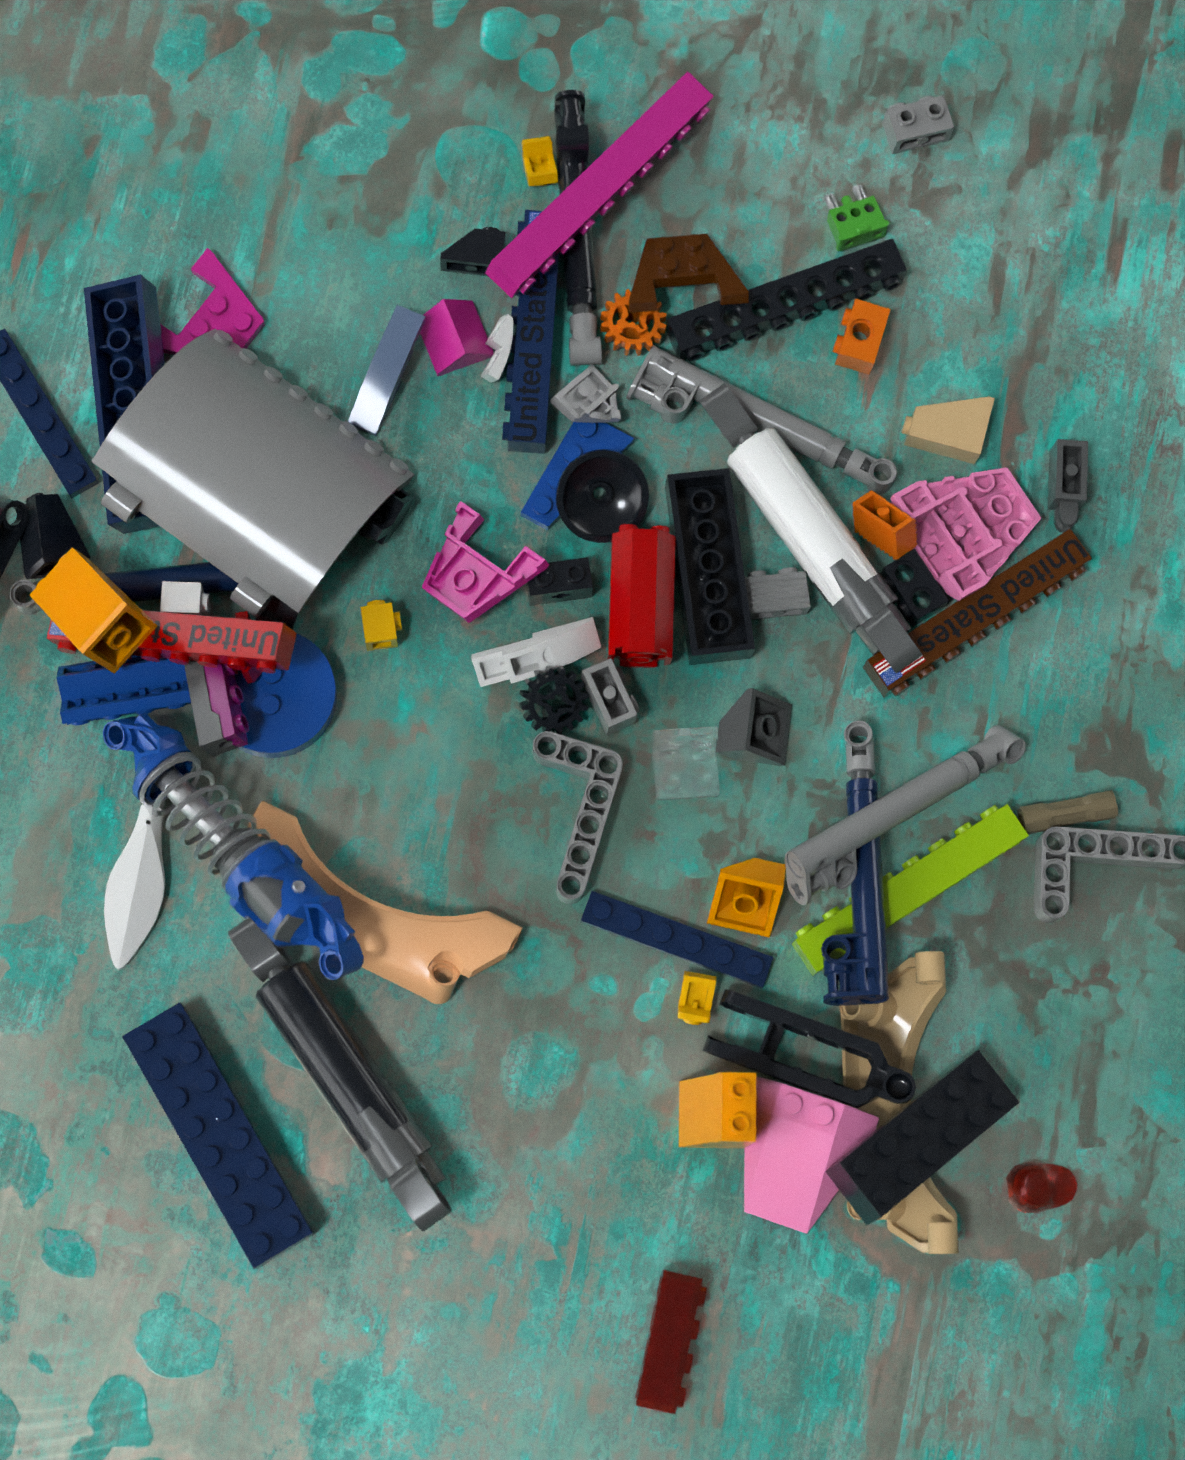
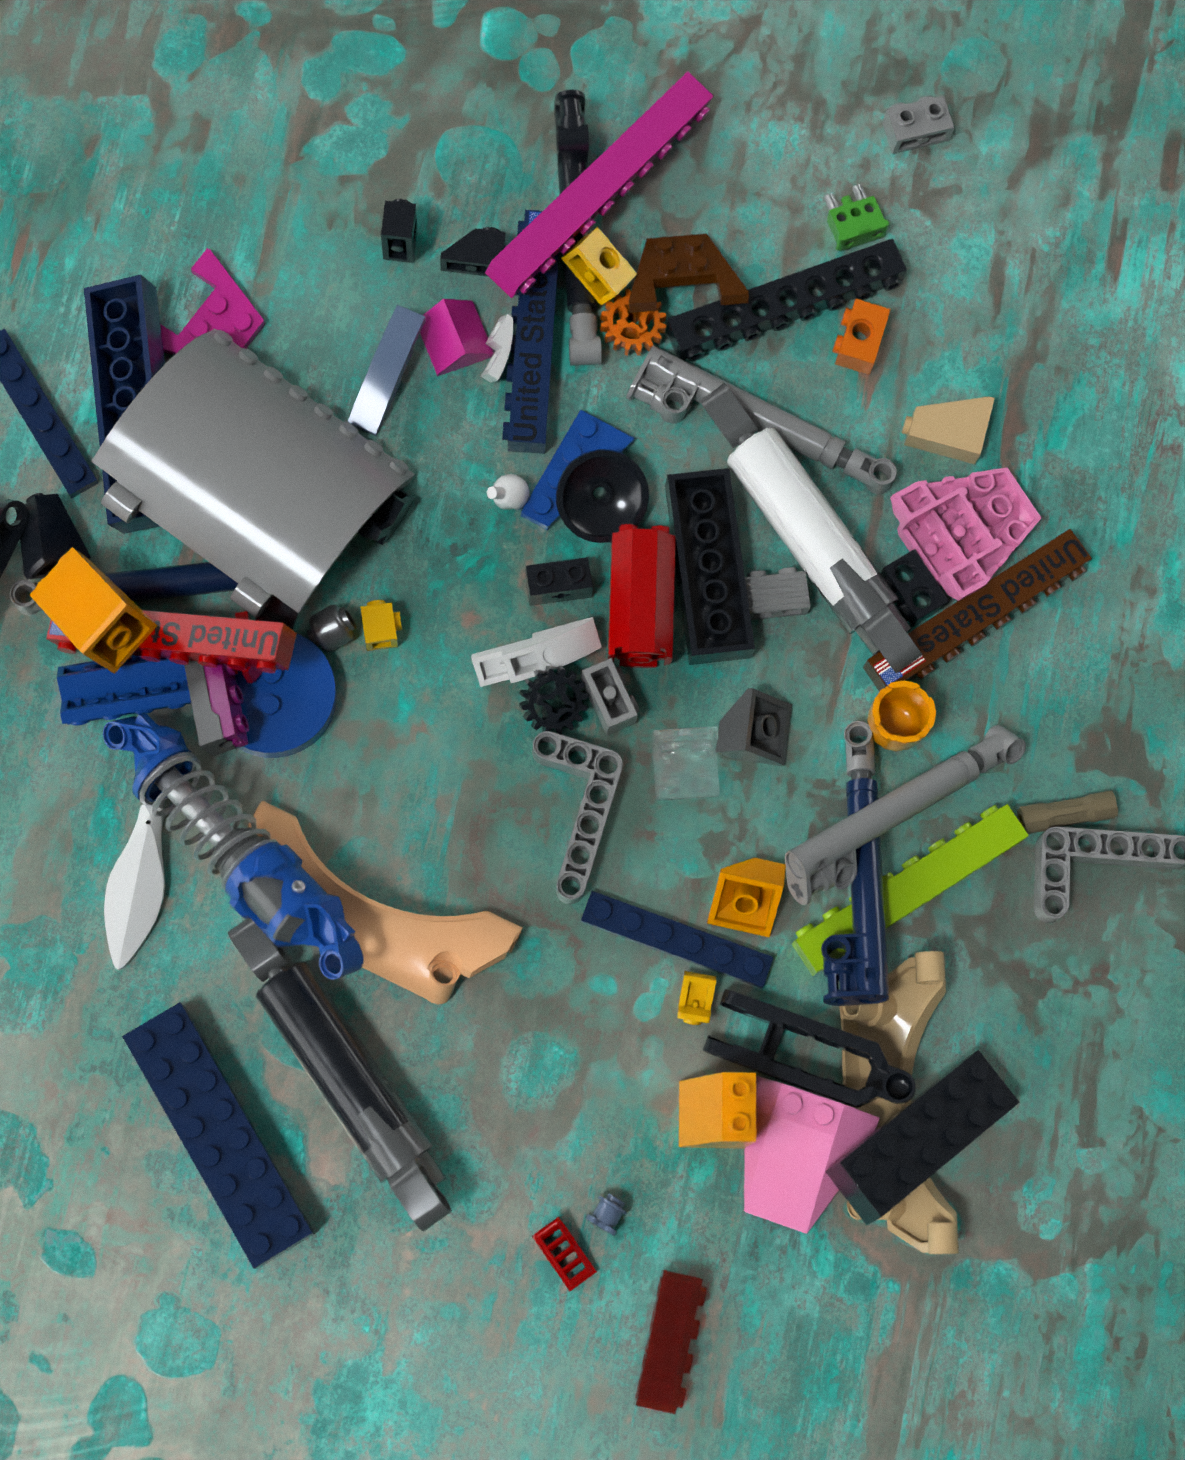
white brick [160,581,213,616] -> none
dark pink wing [422,501,549,623] -> none
yellow bracket [522,136,558,187] -> none
light grey slope [550,364,621,423] -> none
orange brick [853,490,918,560] -> none
clear red piece [1006,1162,1077,1213] -> none
dark grey hinge [1048,439,1088,533] -> none
none -> flat silver head [307,605,356,651]
none -> black brick [381,199,418,263]
none -> white piece [487,474,530,510]
none -> red slope [531,1217,597,1292]
none -> yellow brick [561,227,637,305]
none -> sand blue brick [585,1193,627,1236]
none -> light orange cylinder [867,680,936,752]

